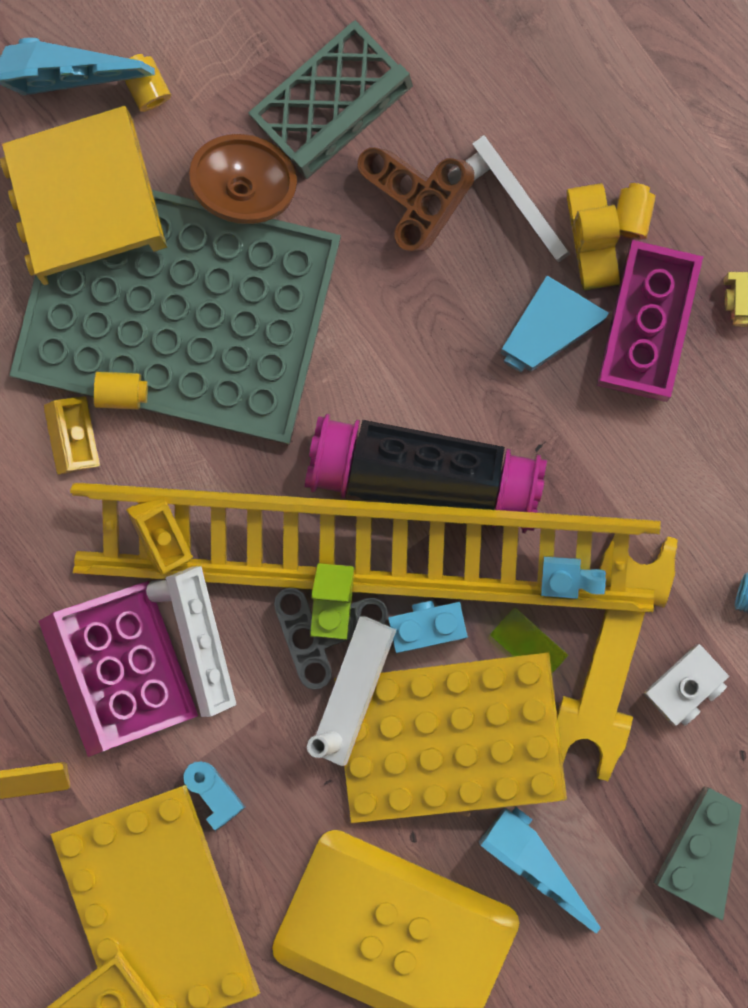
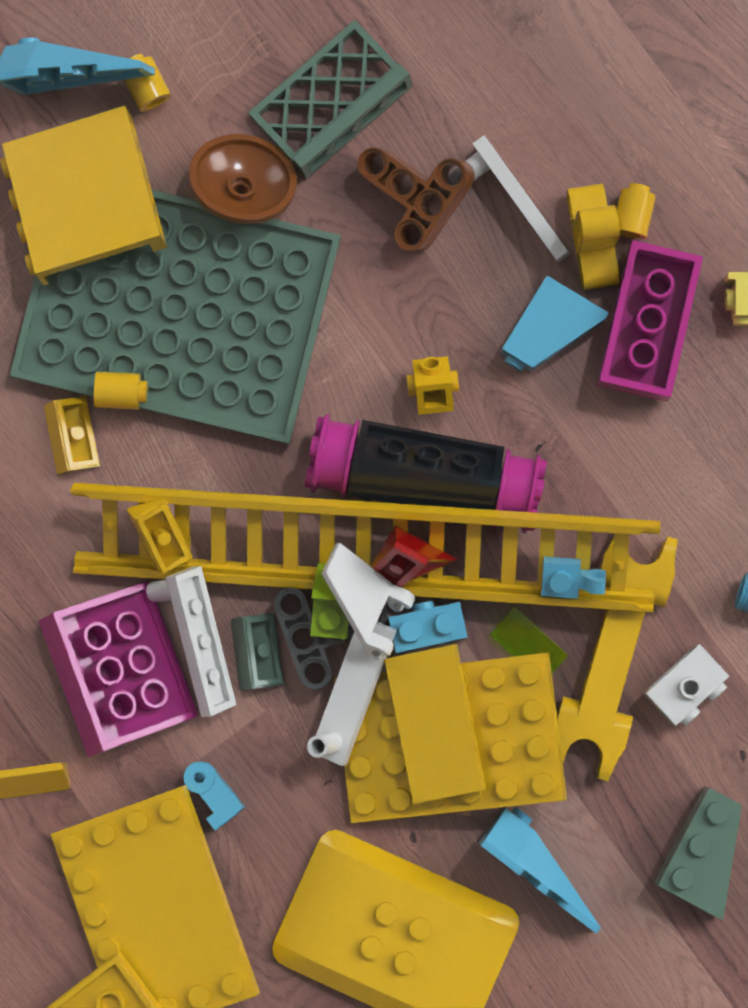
none -> sand green slope [231,613,284,690]
none -> white flag [322,543,415,660]
none -> red slope [371,525,458,588]
none -> yellow tile [384,644,487,804]
none -> yellow brick [406,356,459,415]

